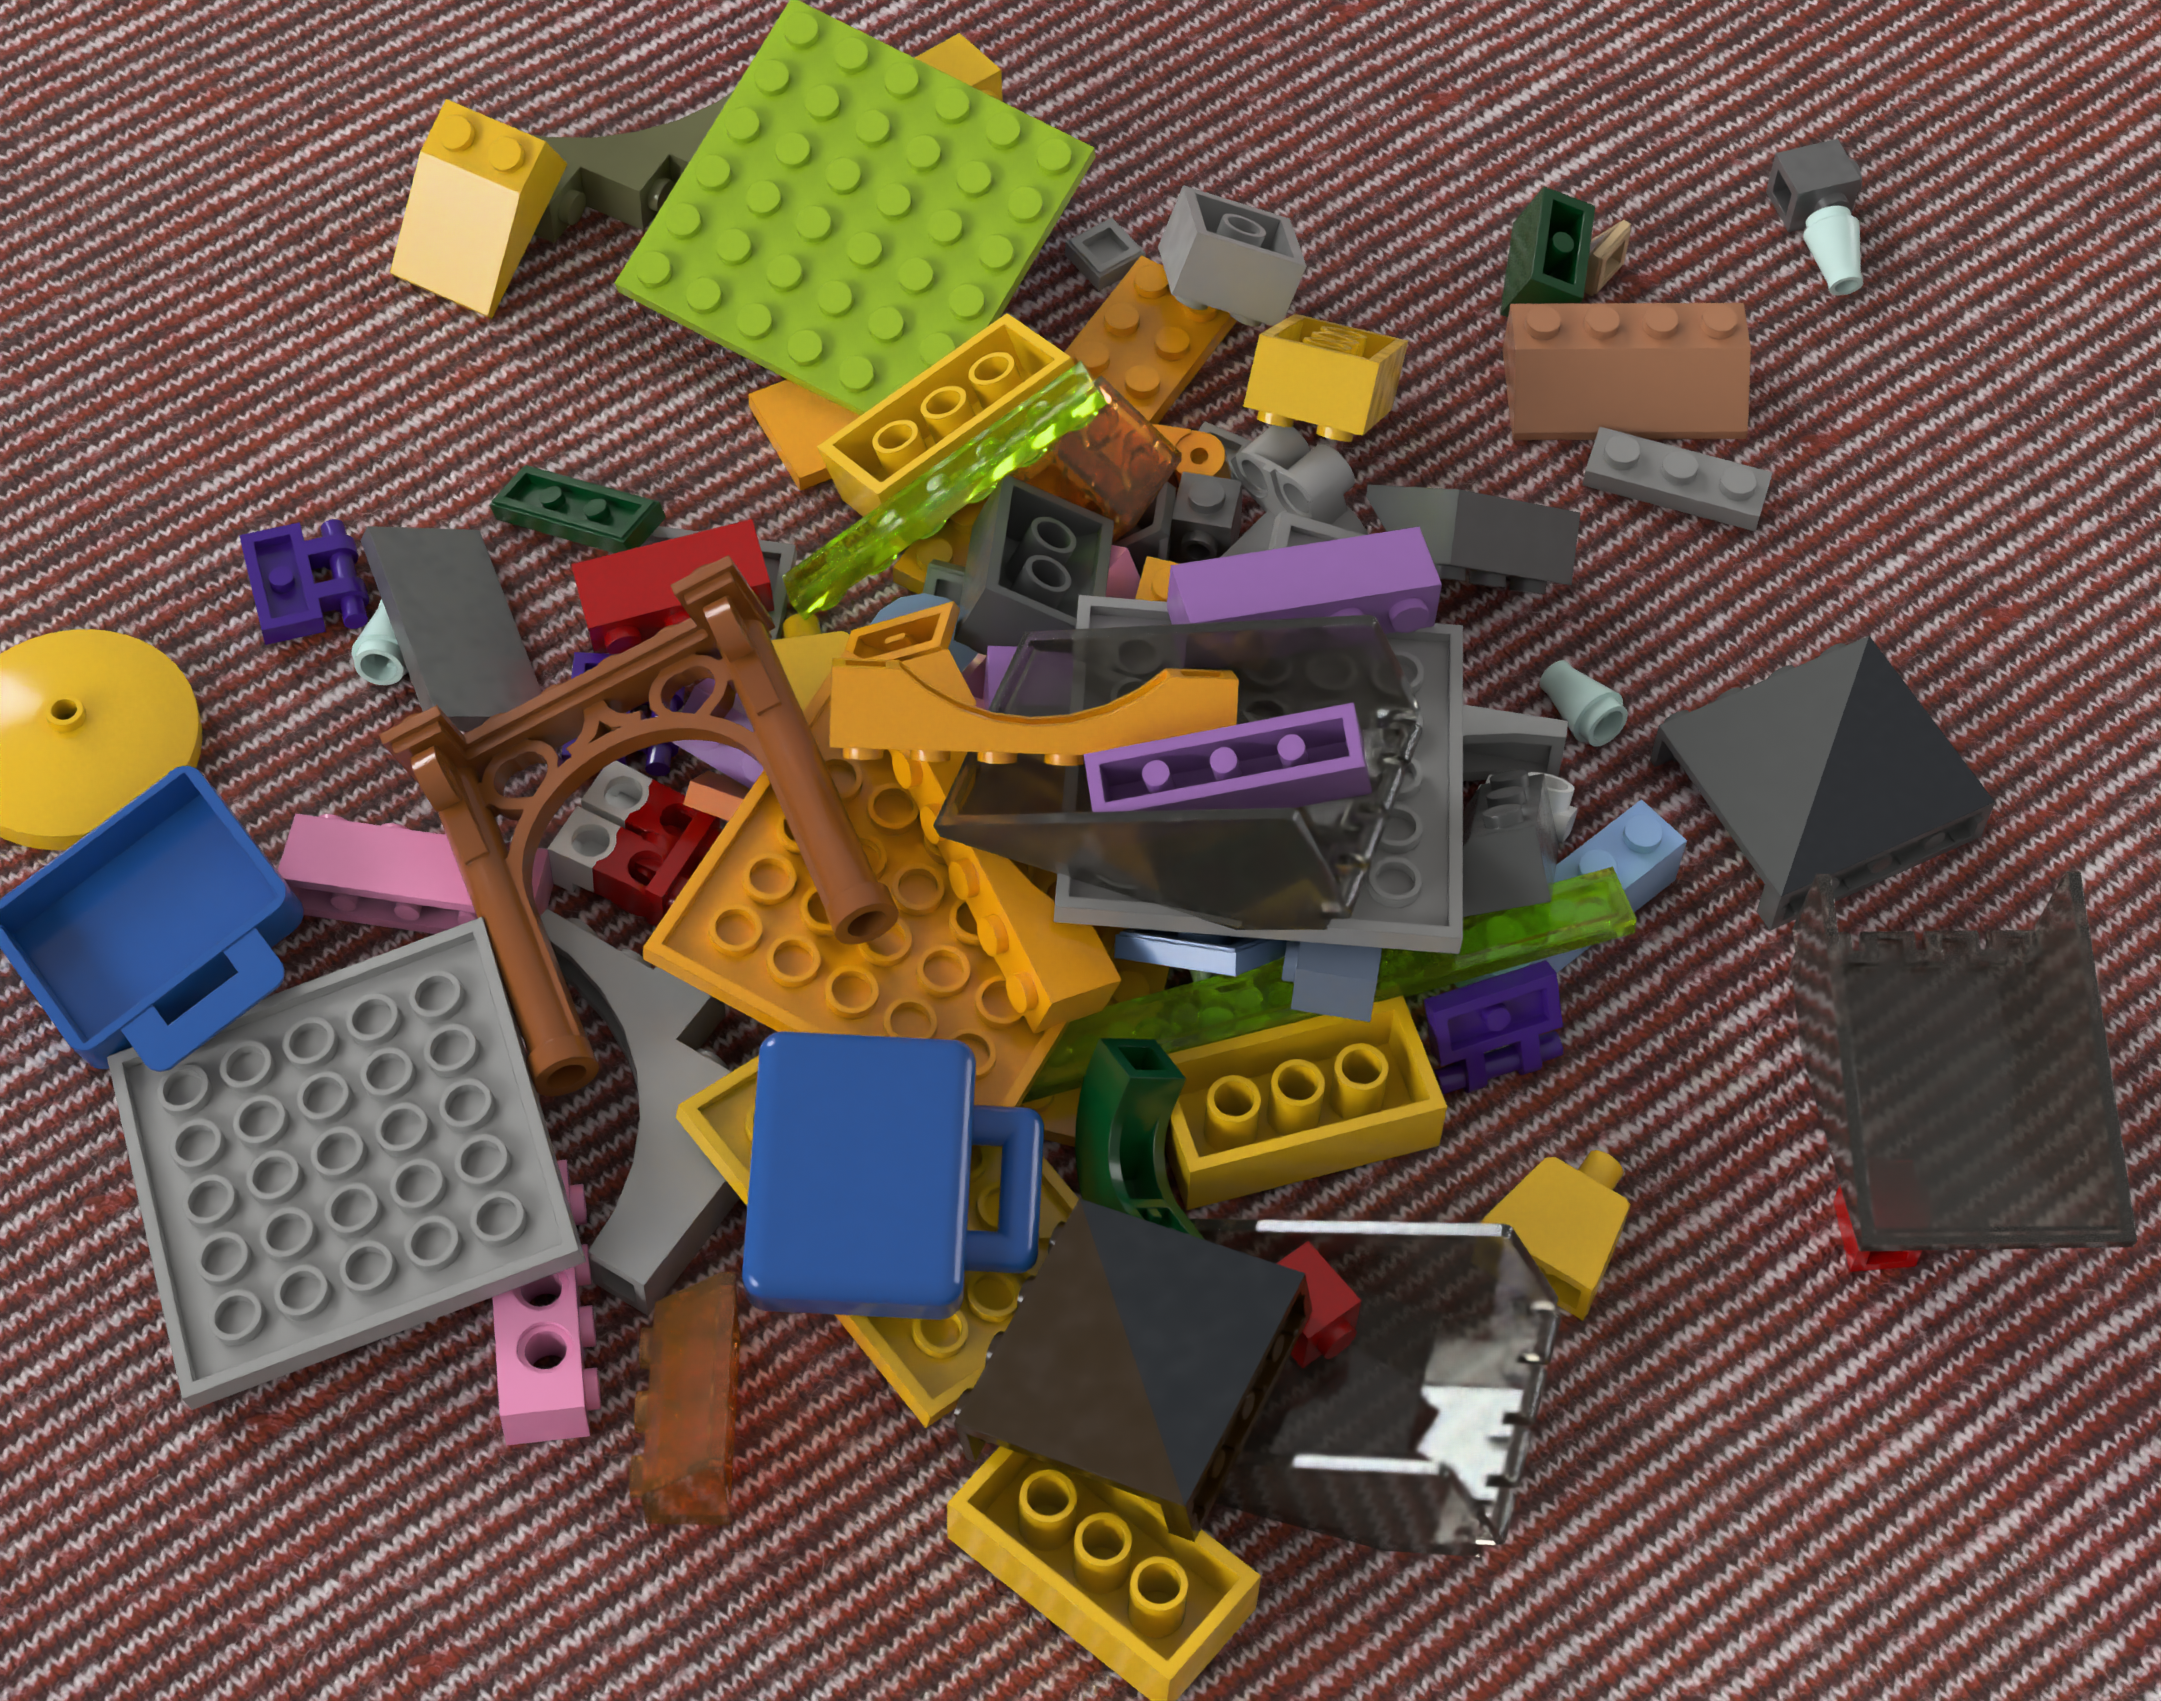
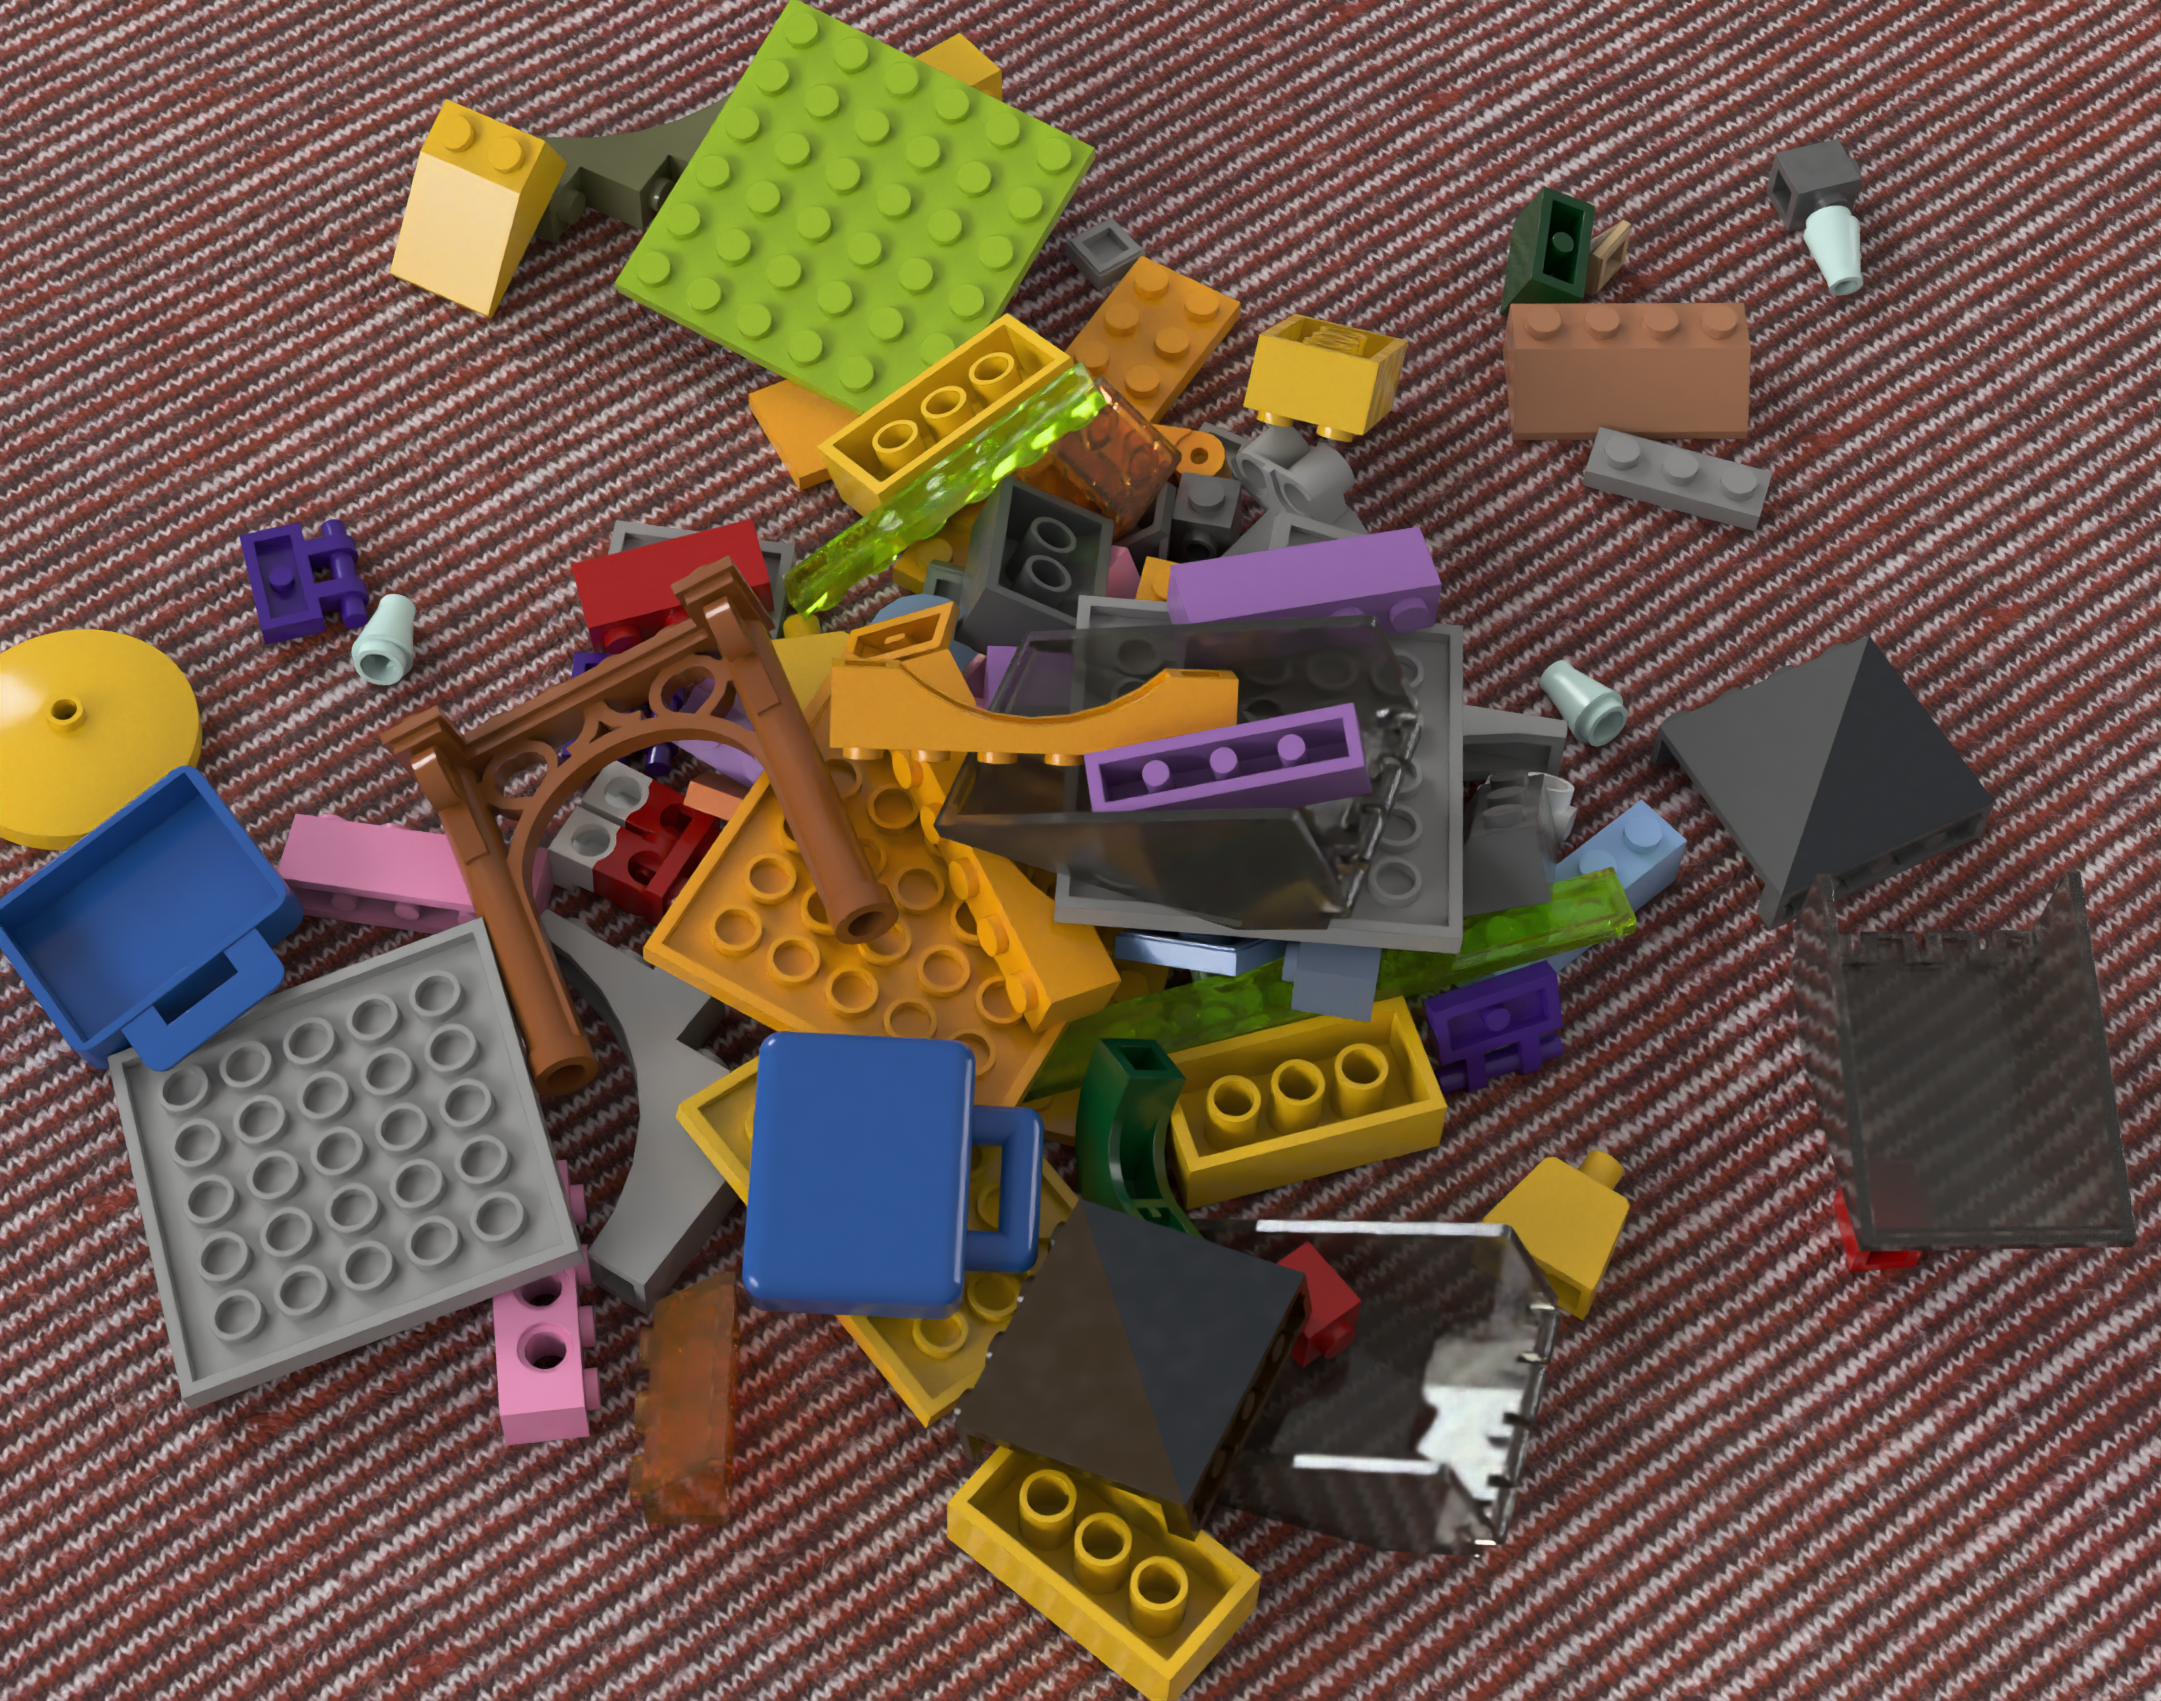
flat silver tile [361,526,542,731] -> none
dark green tile [489,465,666,553] -> none
light grey brick [1158,185,1307,327] -> none
dark grey slope [1366,484,1581,594] -> none

